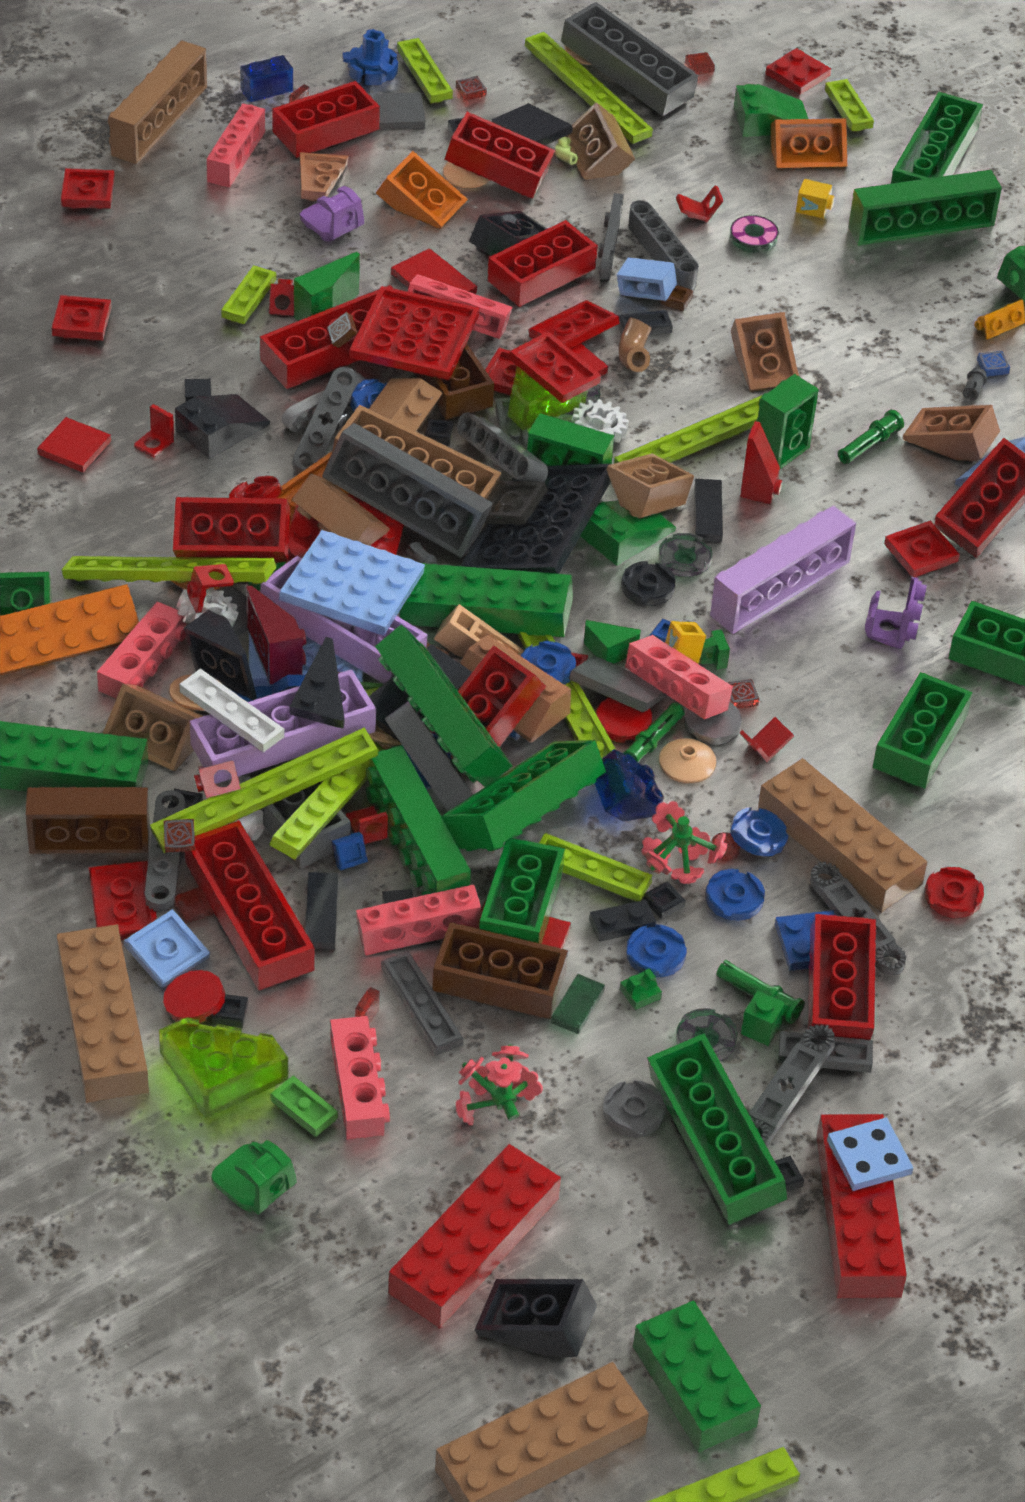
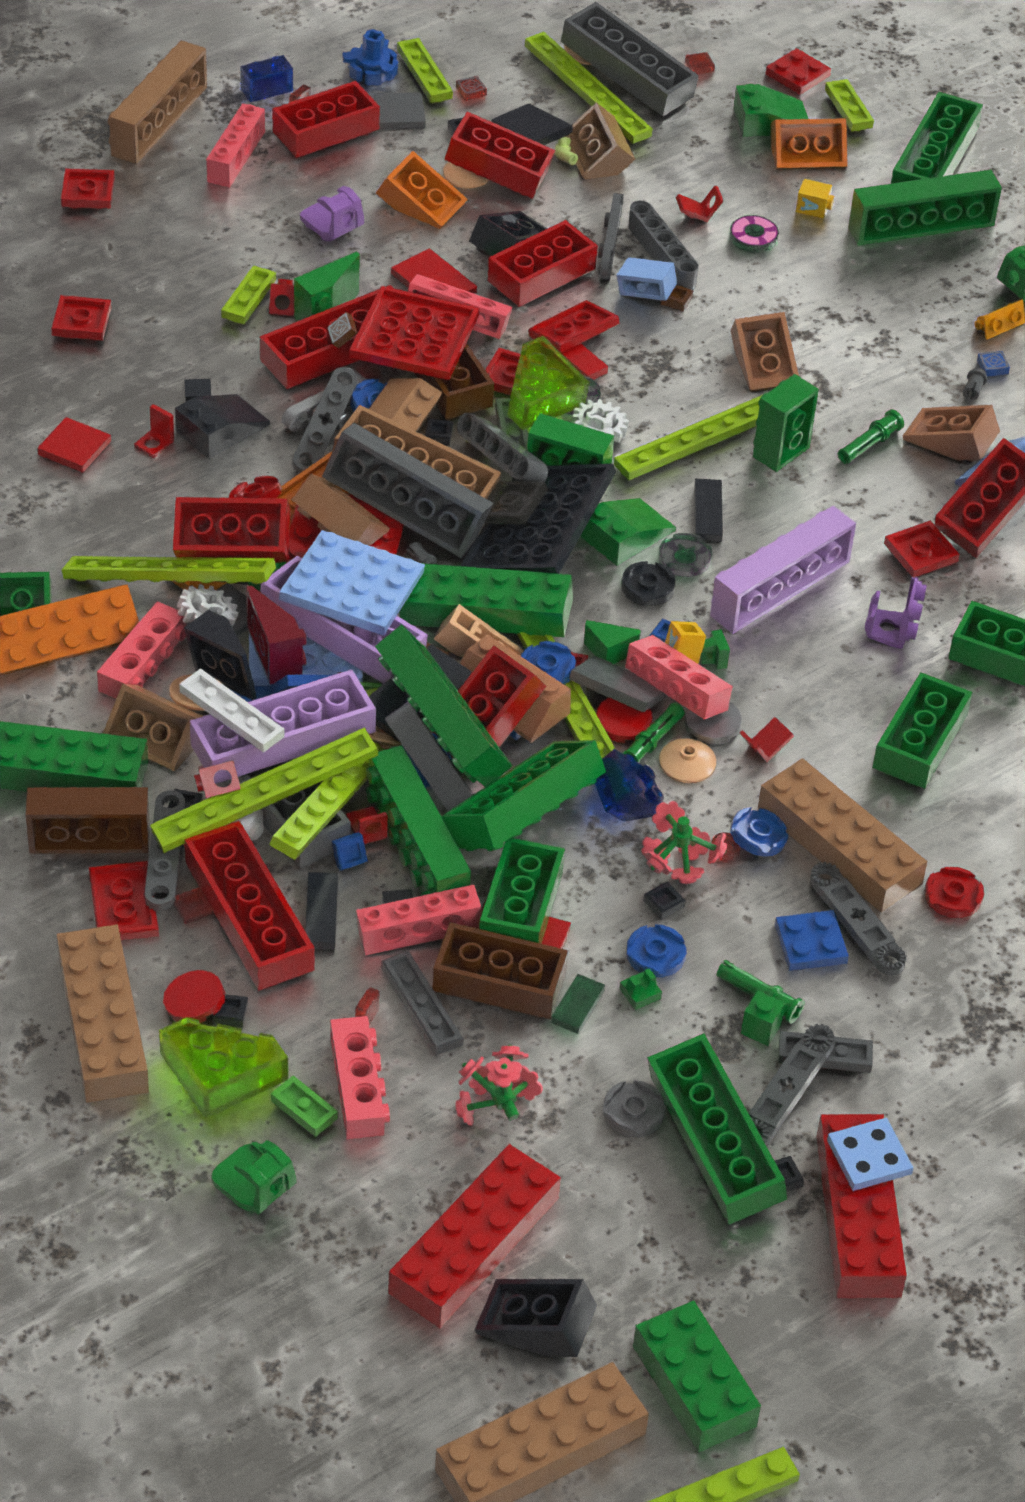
light blue tile [124,909,210,989] -> none
tile [164,819,196,852] -> none
red bracket [187,564,234,613] -> none
black wing [290,637,345,729] -> none
nougat wing [299,152,348,201] -> none
red plate [509,332,602,403] -> none
lime plate [539,833,653,901] -> none
black plate [589,899,656,942] -> none
medium nougat slope [607,454,694,518] -> none
black tile [618,310,673,335] -> none
medium nougat cylinder [618,317,652,372] -> none
clear green tile [676,1008,738,1061] -> none
blue tile [705,869,765,921] -> none
clear red tile [727,679,760,709] -> none
red slope [740,421,783,505] -> none
red brick [808,914,876,1040] -> none

